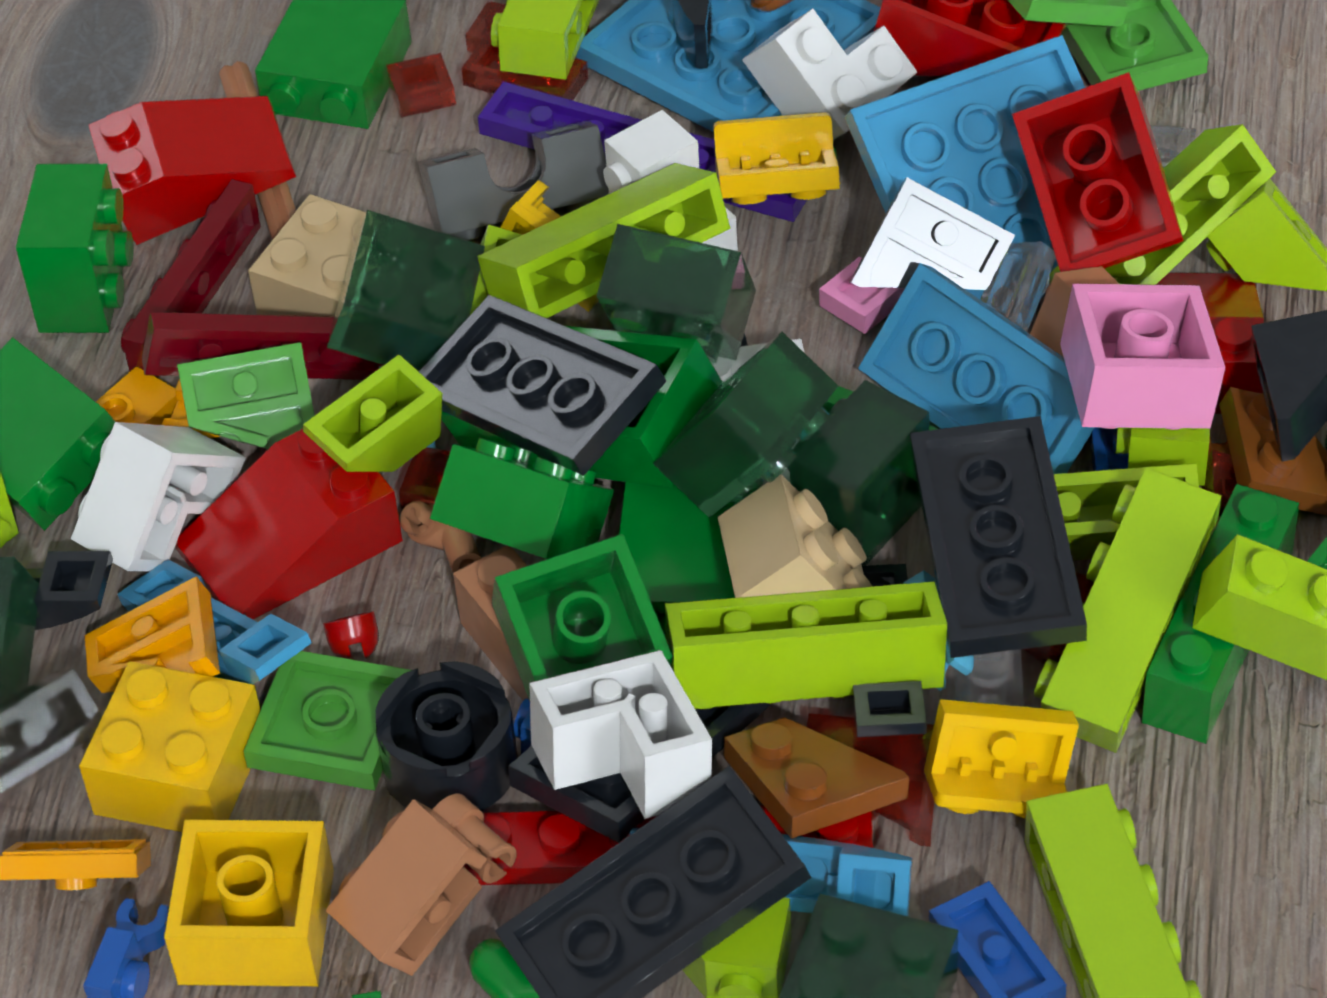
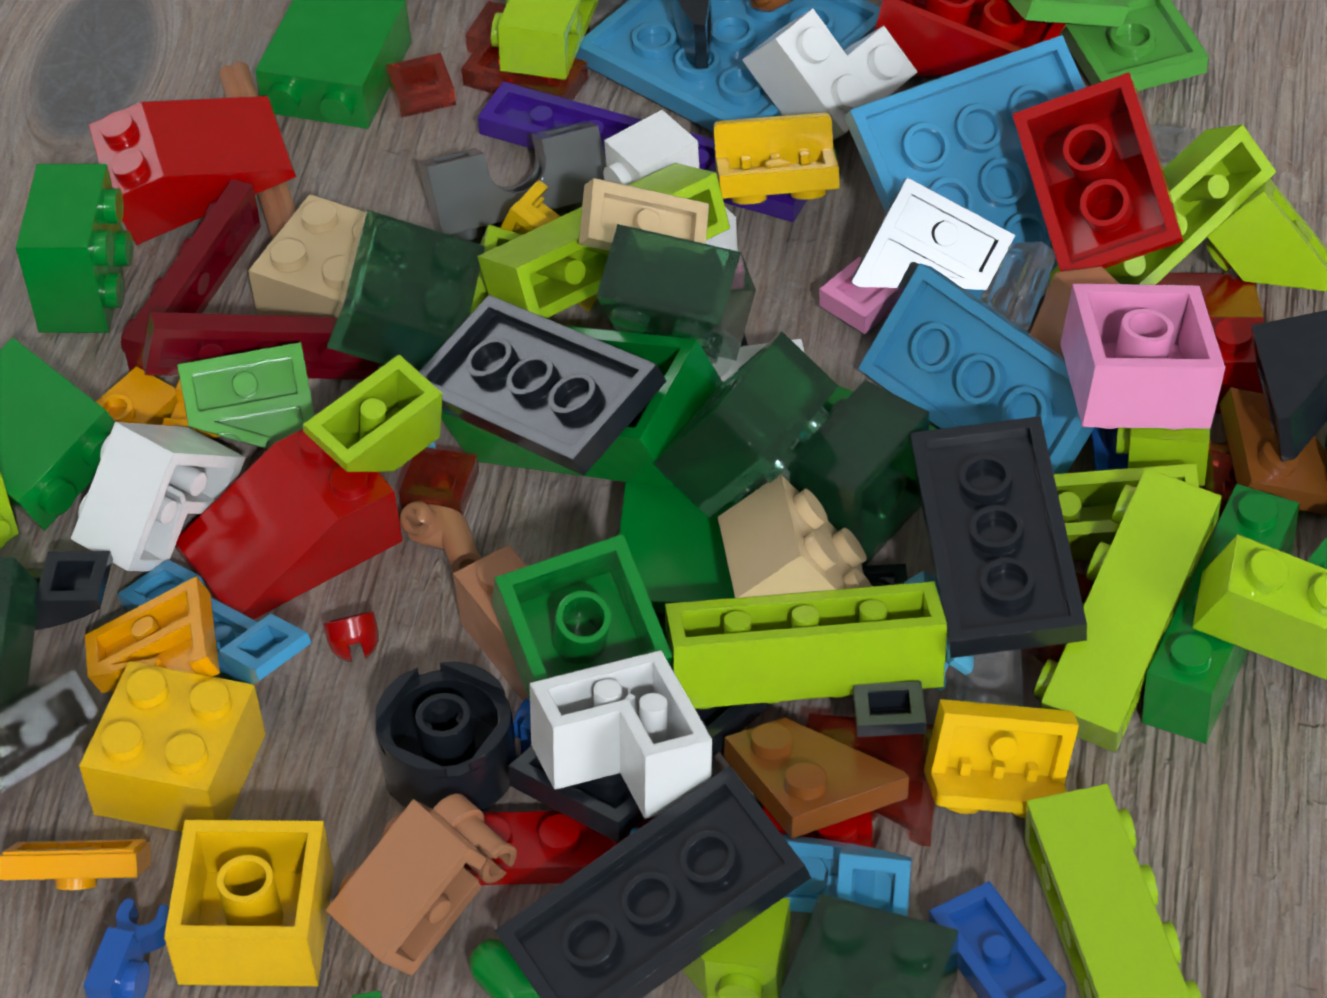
bright green plate [243,651,411,791] -> none
green brick [430,437,614,559] -> none
none -> tan plate [579,178,709,269]

